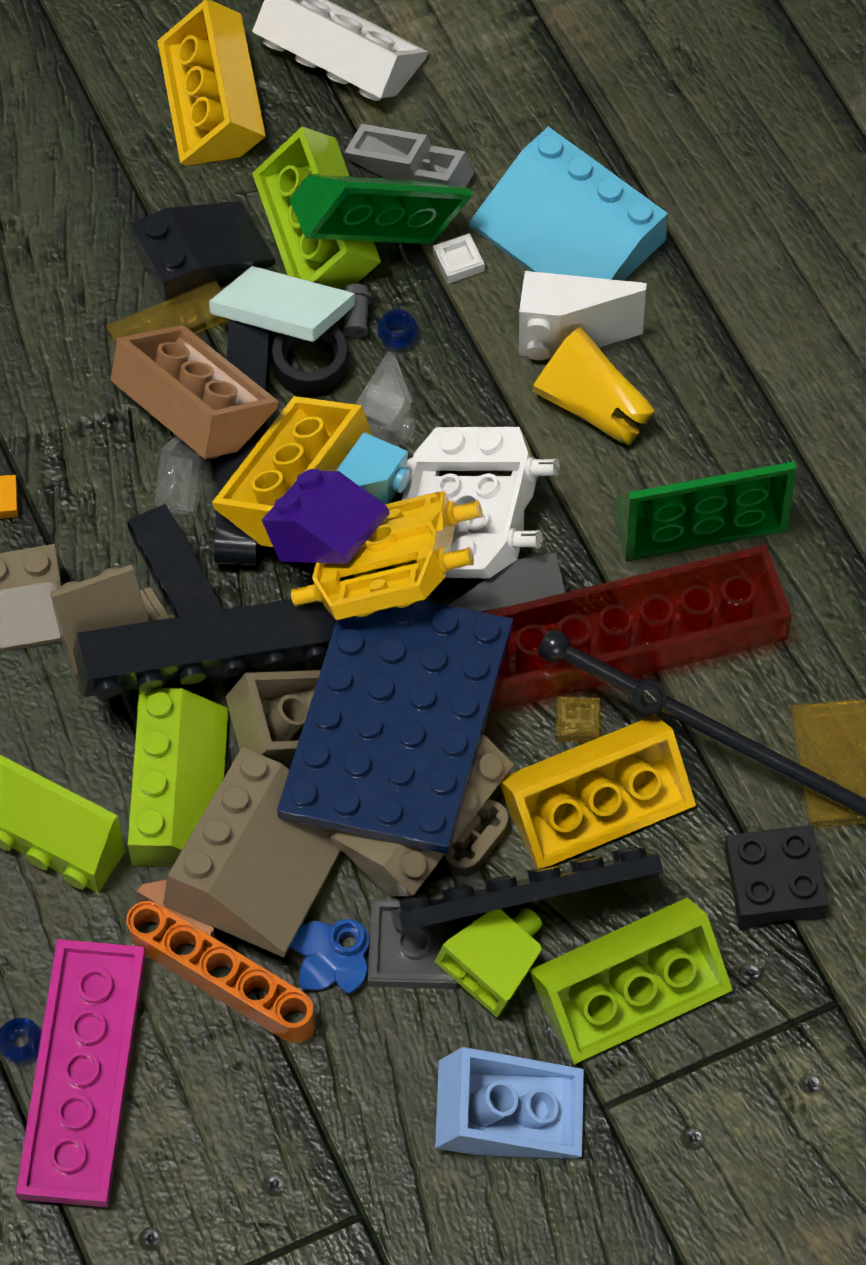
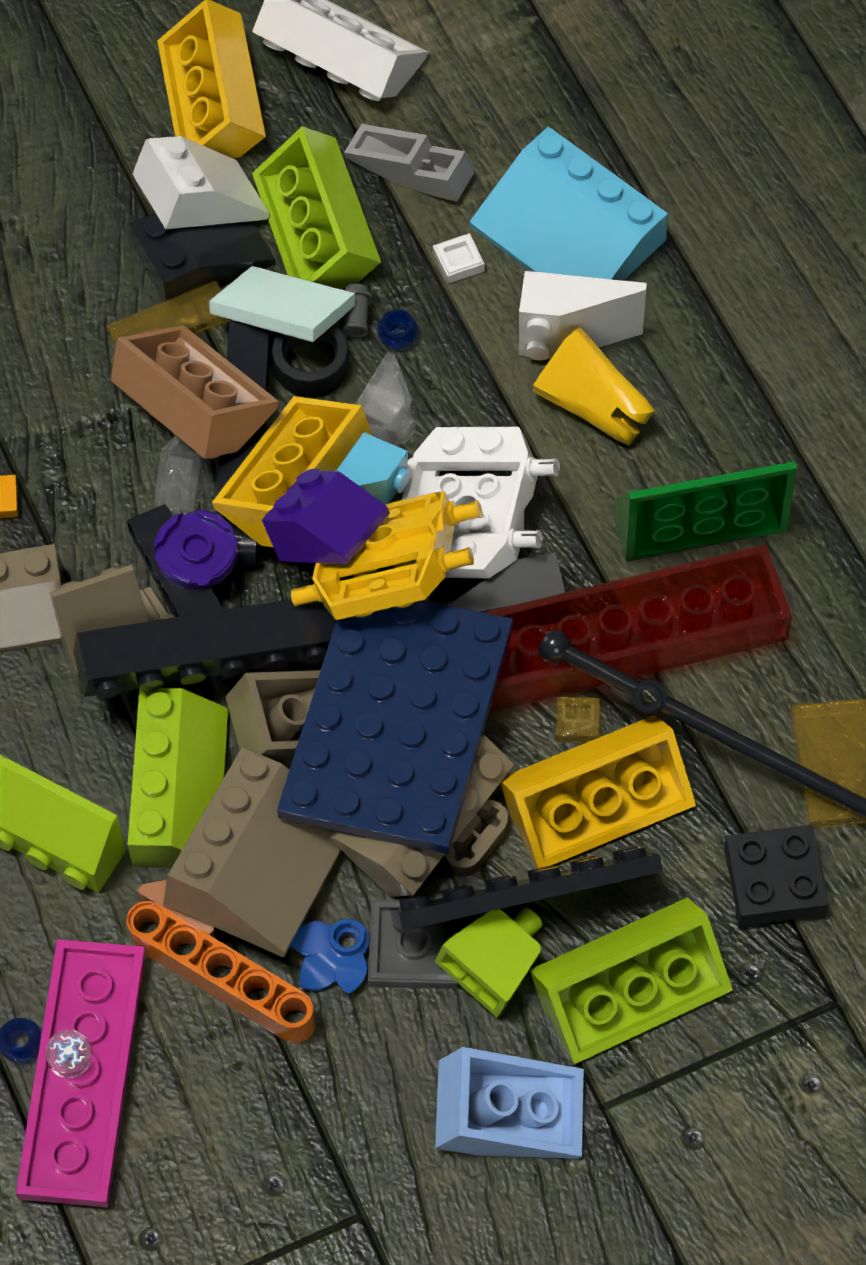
green slope [289,174,473,244] -> none
none -> clear tile [45,1030,92,1078]
none -> white slope [133,136,270,229]
none -> dark purple tile [154,510,238,590]

